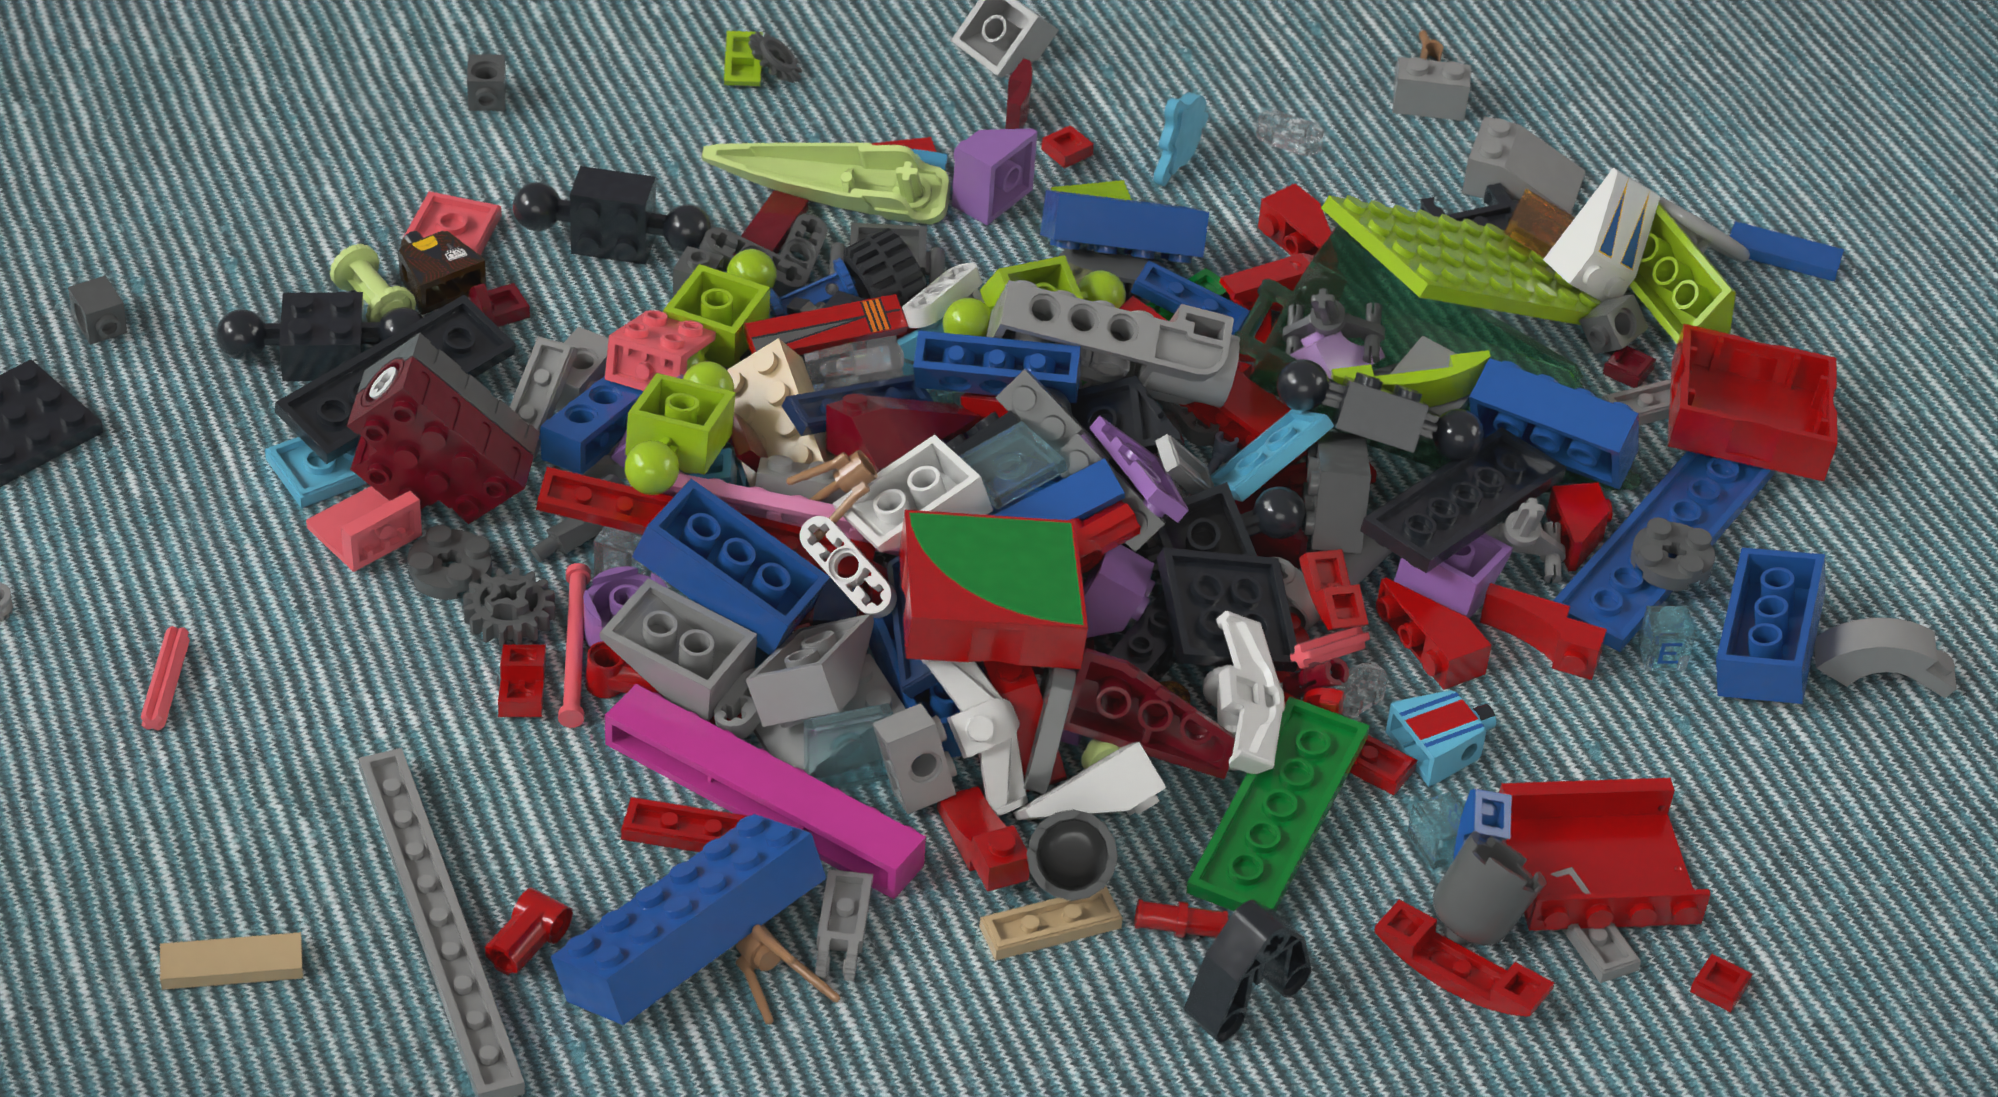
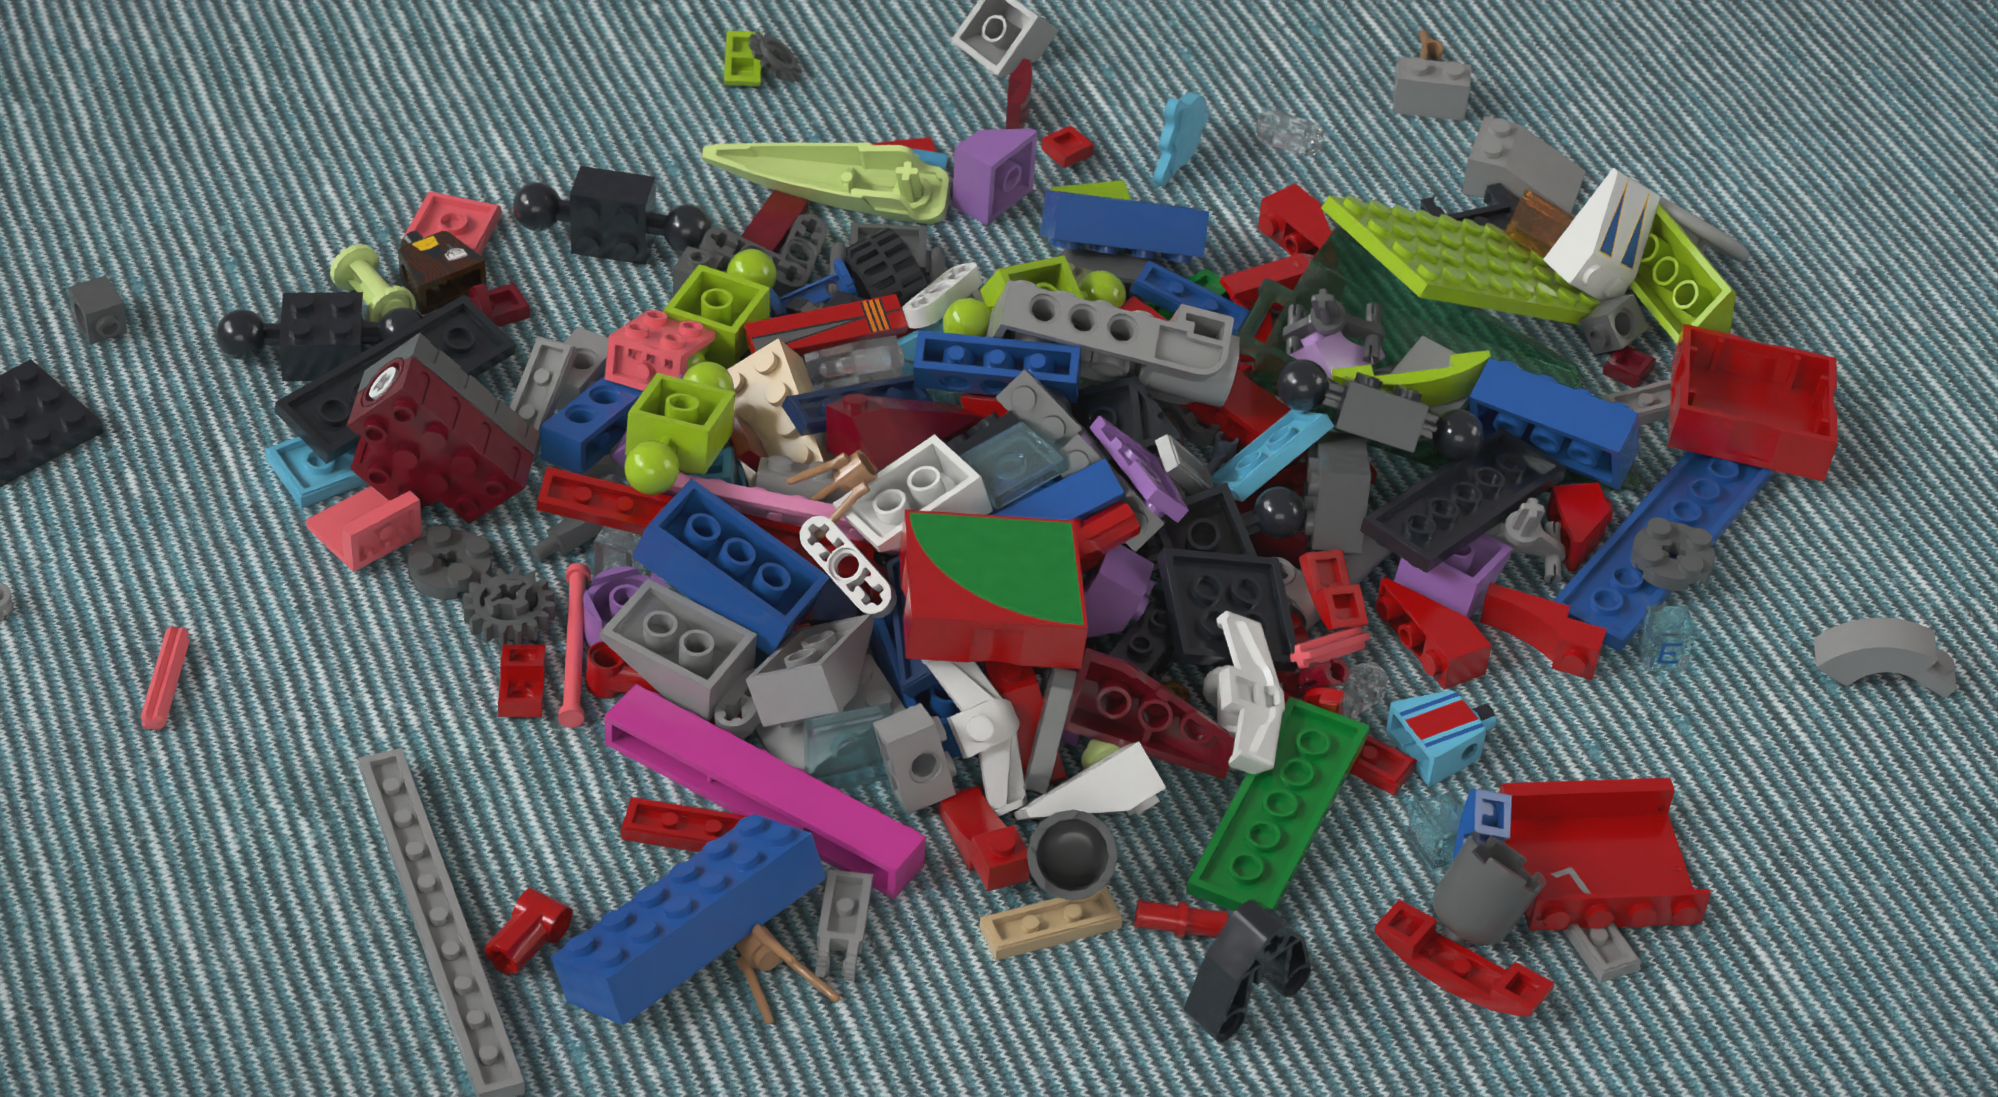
tan tile [160,932,303,990] -> none
dark grey brick [467,54,506,111] -> none
red tile [1690,954,1753,1013] -> none
blue brick [1716,548,1826,704] -> none
blue tile [1730,221,1844,281] -> none

